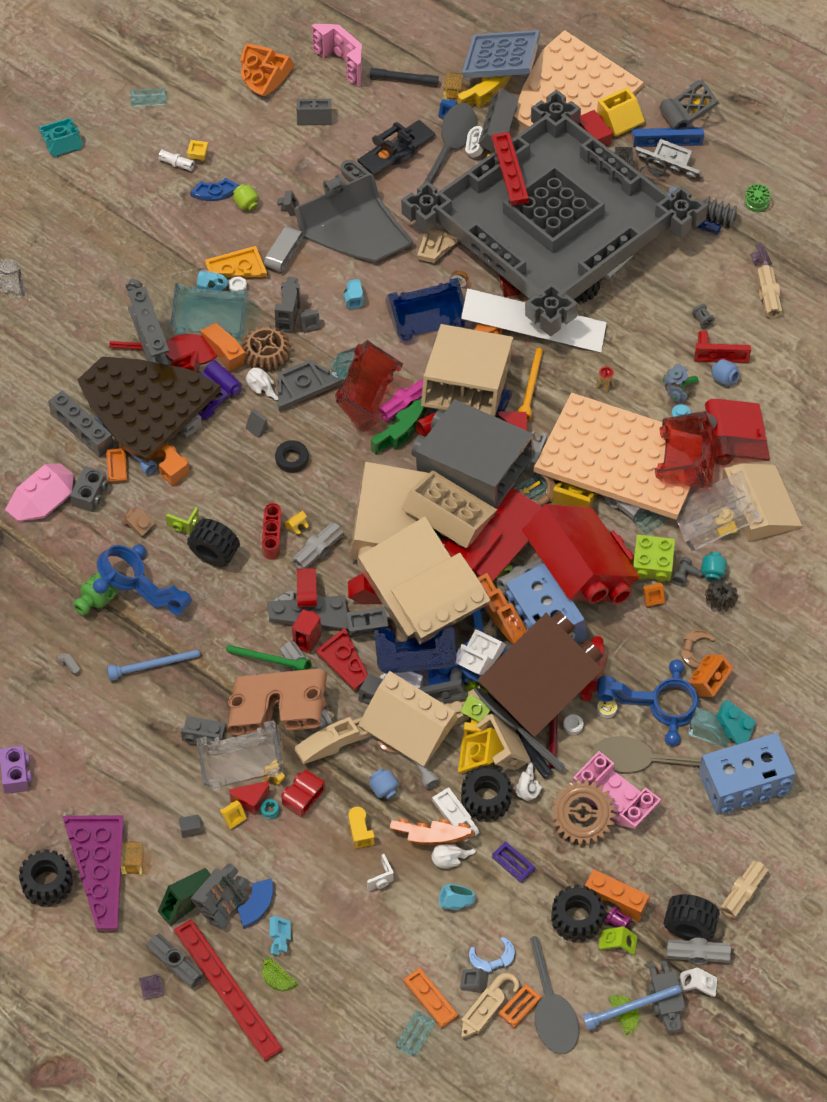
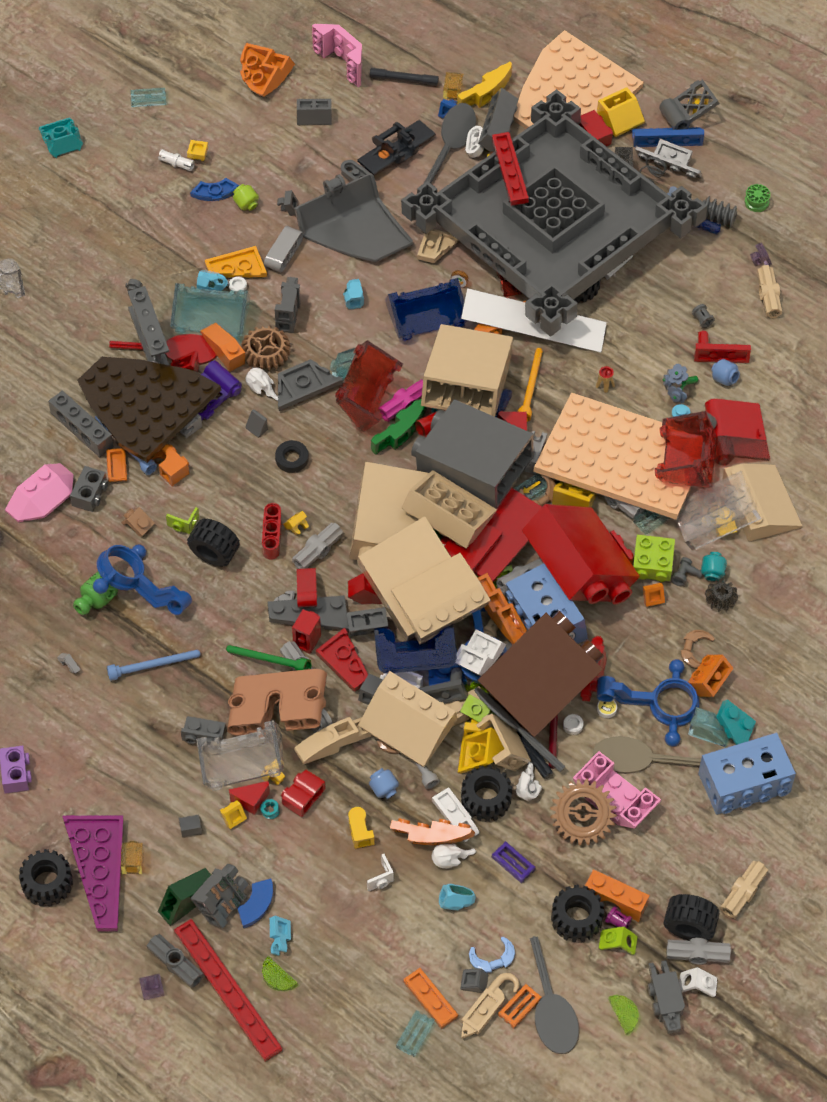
dark grey tile [299,309,321,332] -> none
sand blue plate [462,30,541,79] -> none
medium blue piece [583,985,681,1031] -> none

